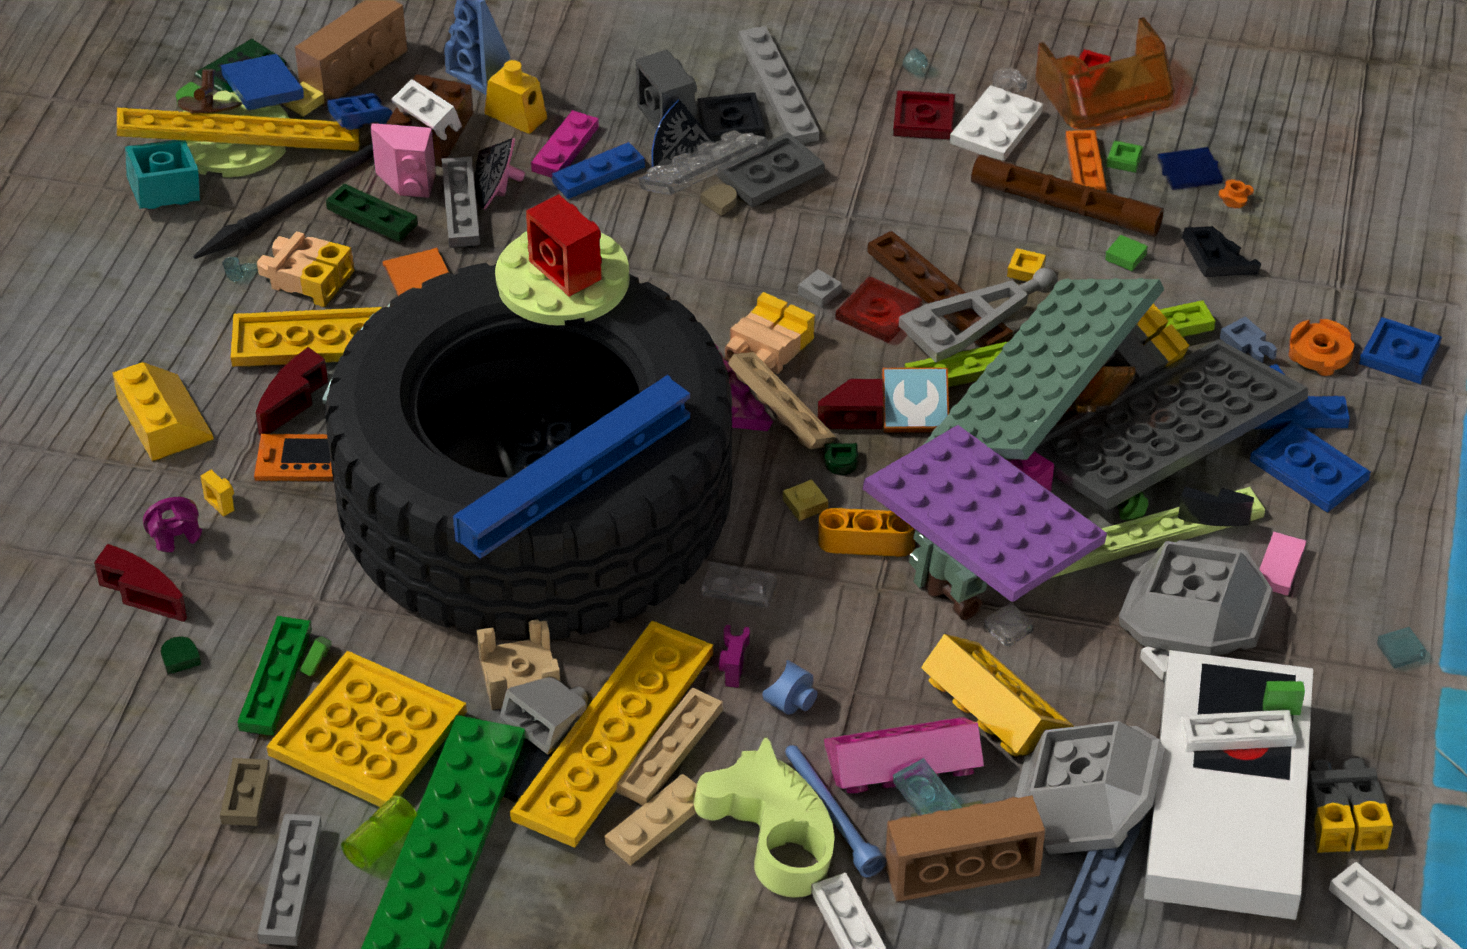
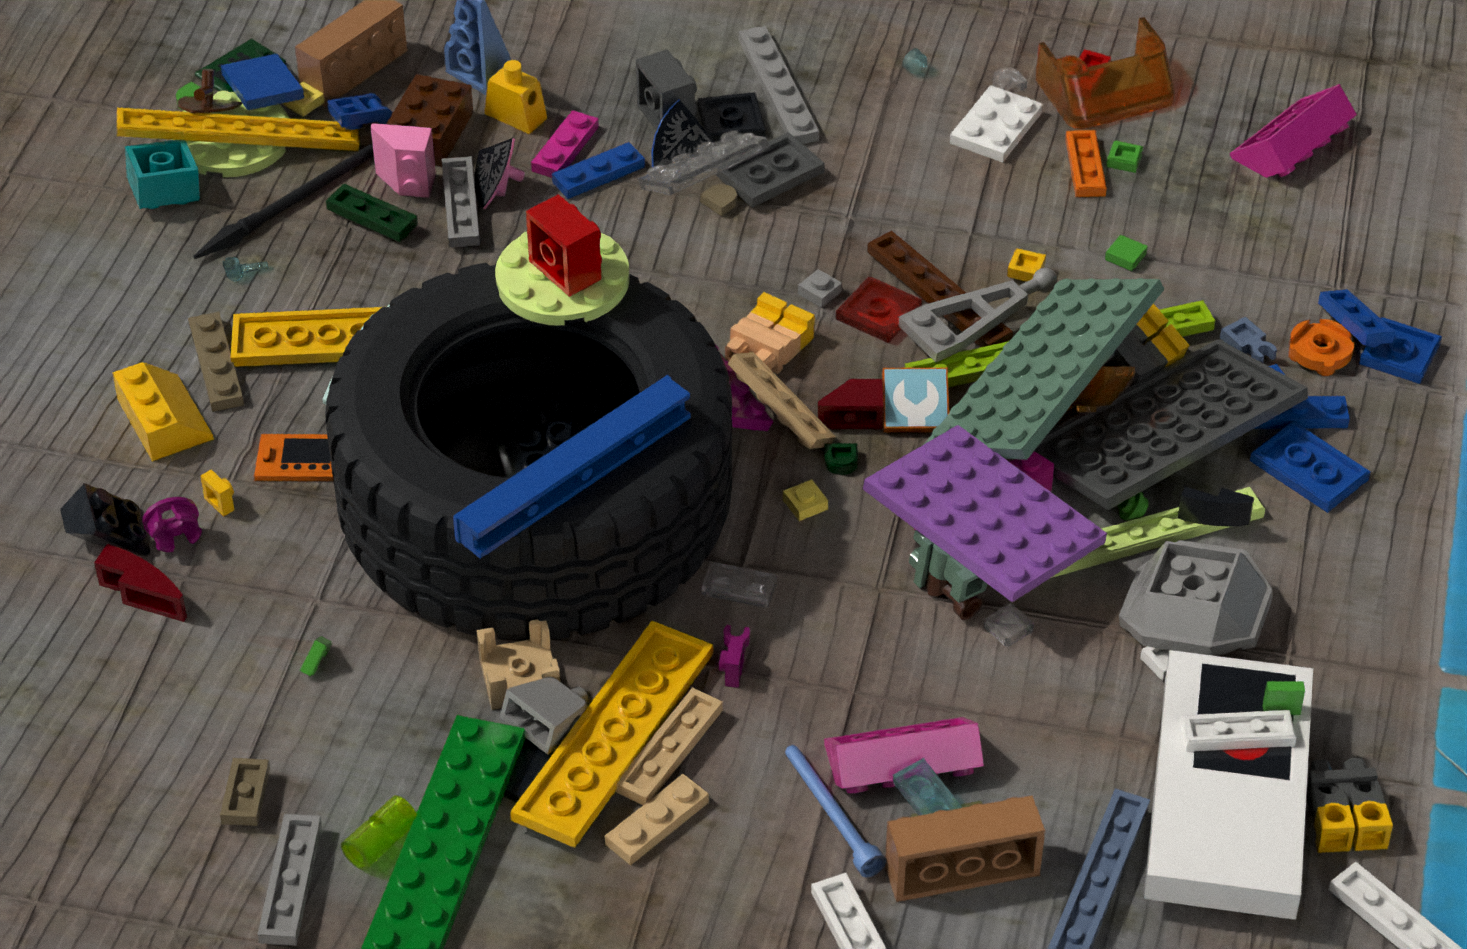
dark green tile [161,636,201,675] -> none
green plate [237,616,312,736] -> none
dark red slope [255,347,328,436] -> none
hips [257,231,355,308] -> none
yellow plate [266,651,467,811] -> none
orange container [382,248,449,296] -> none
white hinge [391,79,462,140] -> none
yellowish green animal [694,738,835,897] -> none
medium blue piece [762,660,817,715] -> none
light orange beam [818,508,916,557] -> none
dark red tile [893,90,956,140] -> none
yellow slope [921,634,1075,757] -> none
reddish brown piece [971,154,1164,237] -> none
light grey piece [1015,721,1165,855] -> none
clear blue piece [1157,147,1223,190] -> none
black wing [1182,226,1261,277] -> none
orange plate [1218,179,1254,208] -> none
bright pink tile [1259,532,1306,596] -> none
clear light blue tile [1377,627,1427,669] -> none
none -> black slope [60,483,151,556]
none -> dark tan plate [188,312,244,412]
none -> dark pink slope [1229,84,1357,178]
none -> blue plate [1318,289,1395,347]

